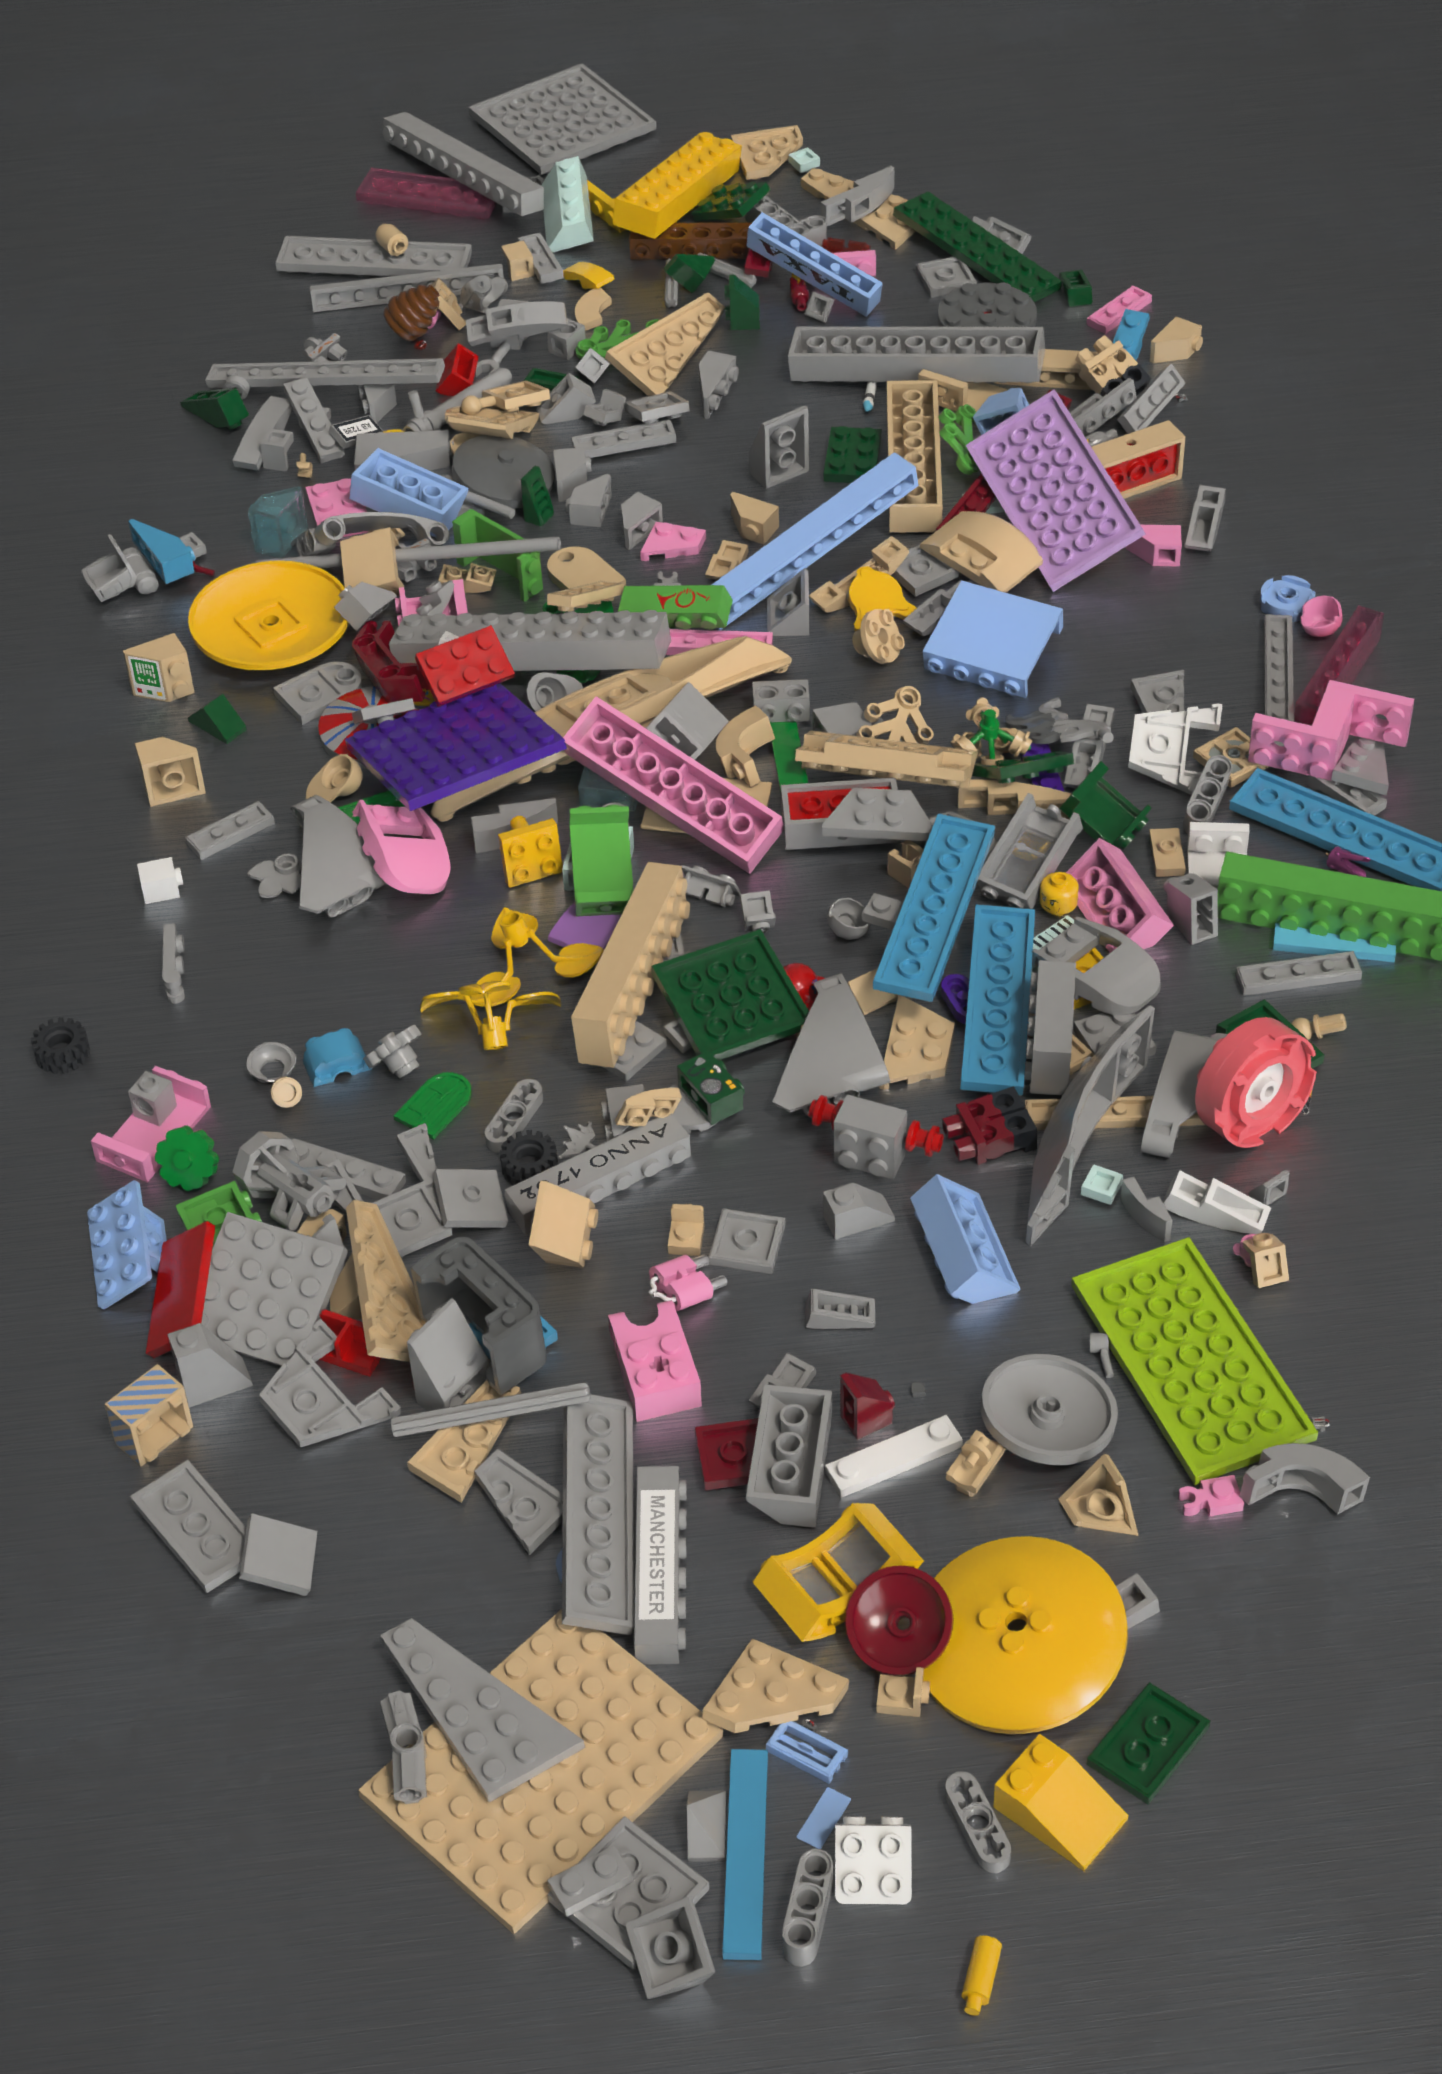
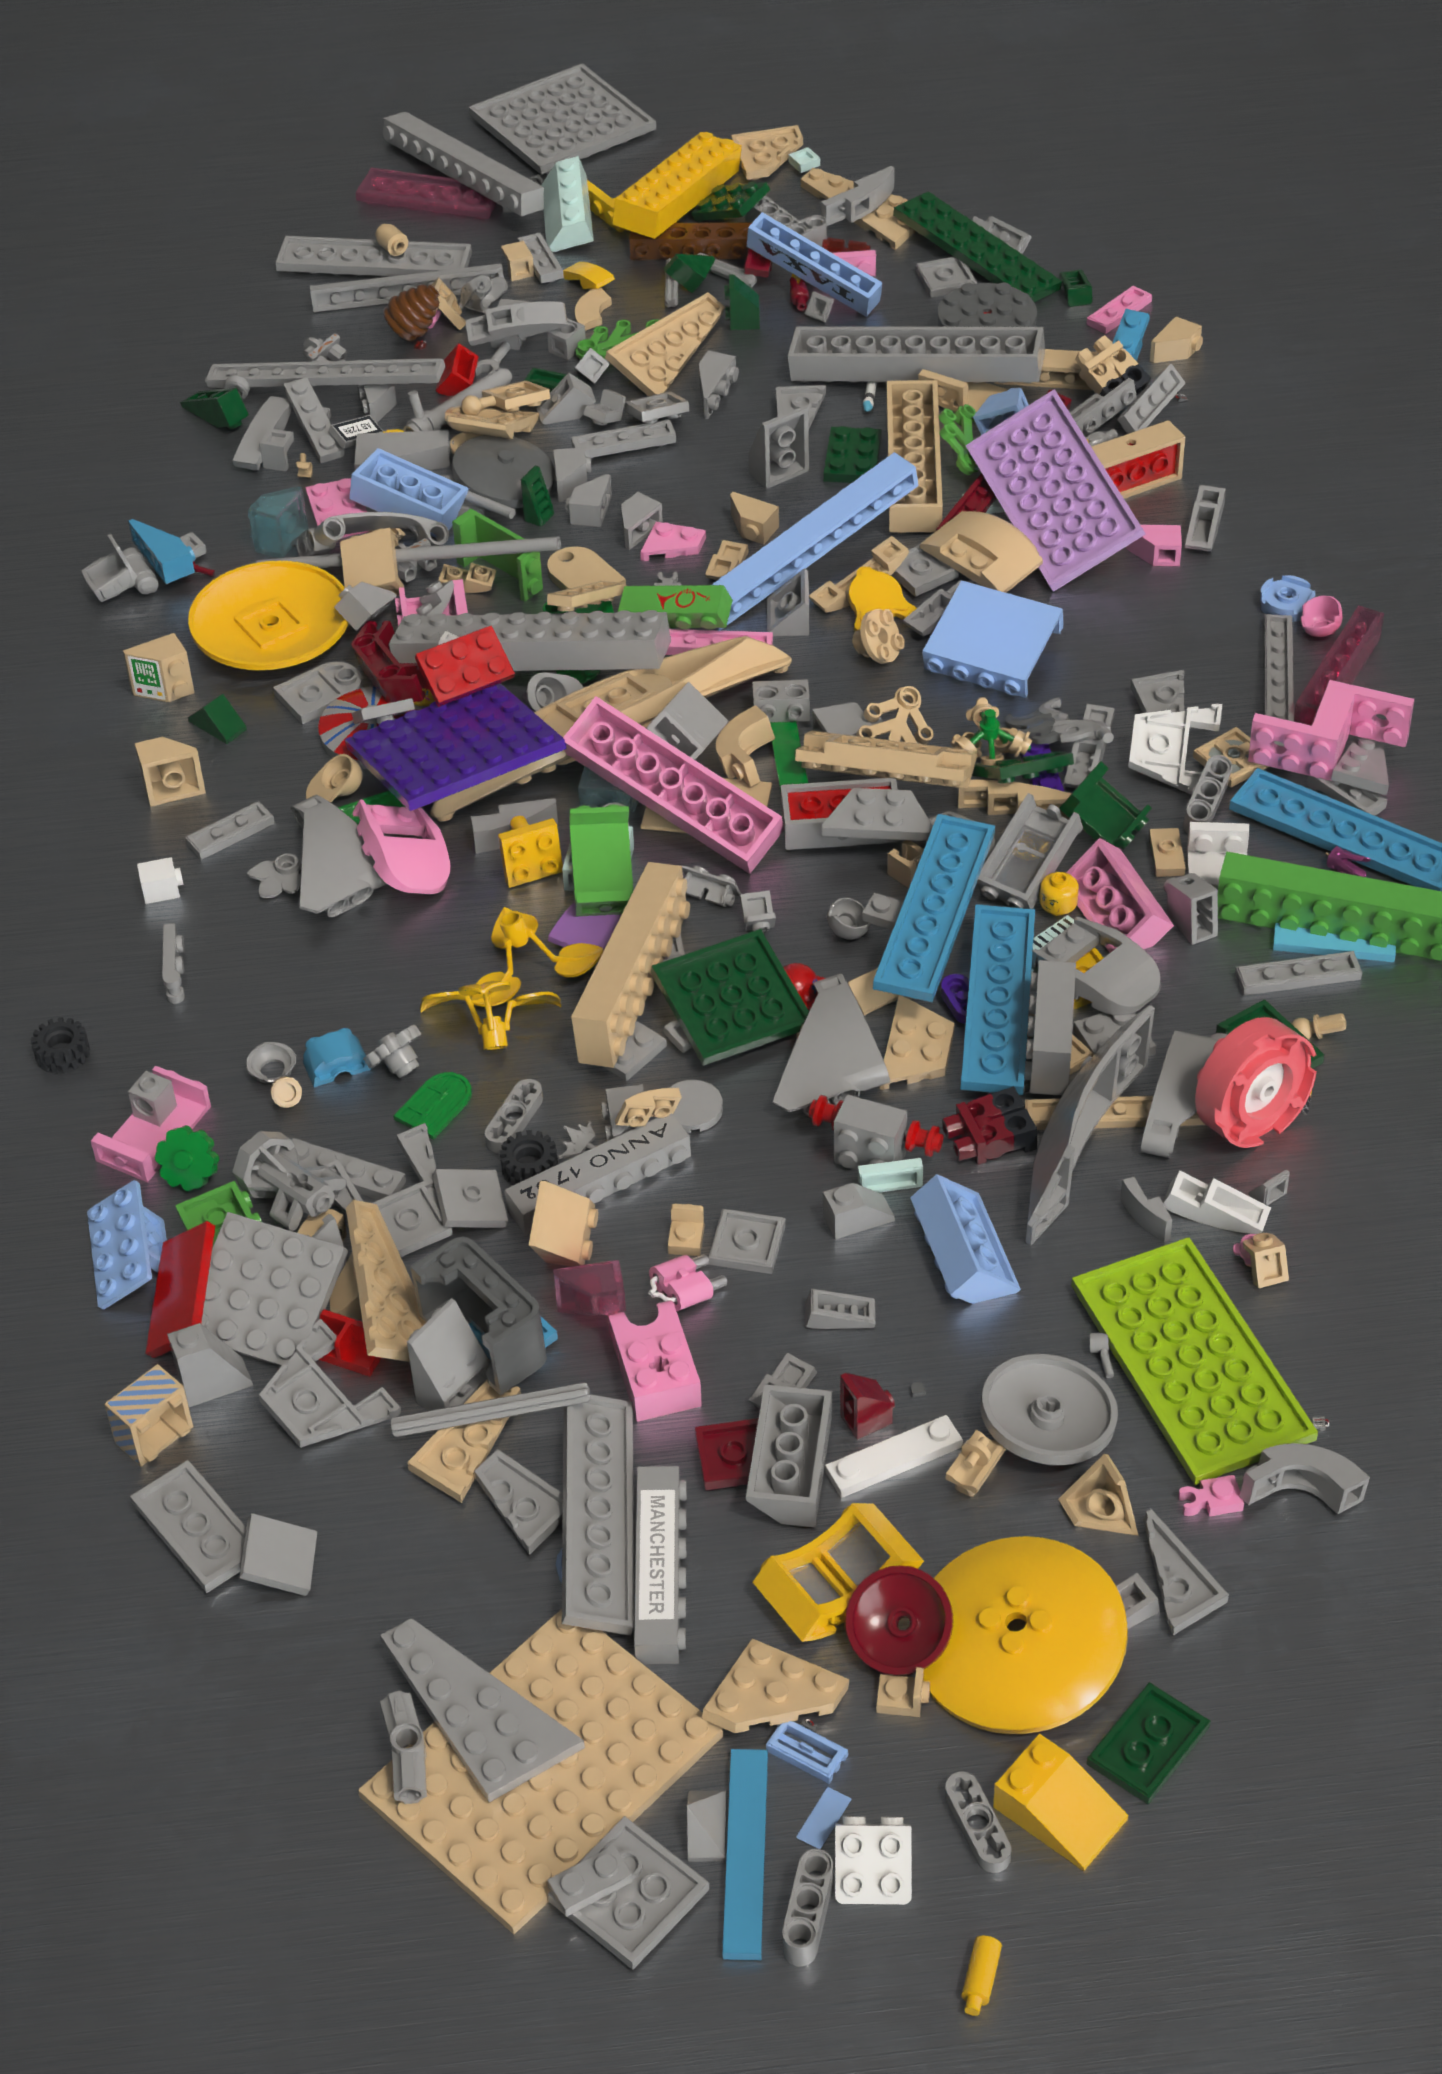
light grey slope [625,1896,715,1999] -> none
dark green brick [677,1050,745,1125] -> none
light aqua plate [1081,1164,1123,1205] -> none
none -> clear pink slope [553,1260,626,1316]
none -> light grey wing [776,385,826,428]
none -> light aqua tile [858,1158,923,1193]
none -> light grey wing [1143,1509,1229,1635]

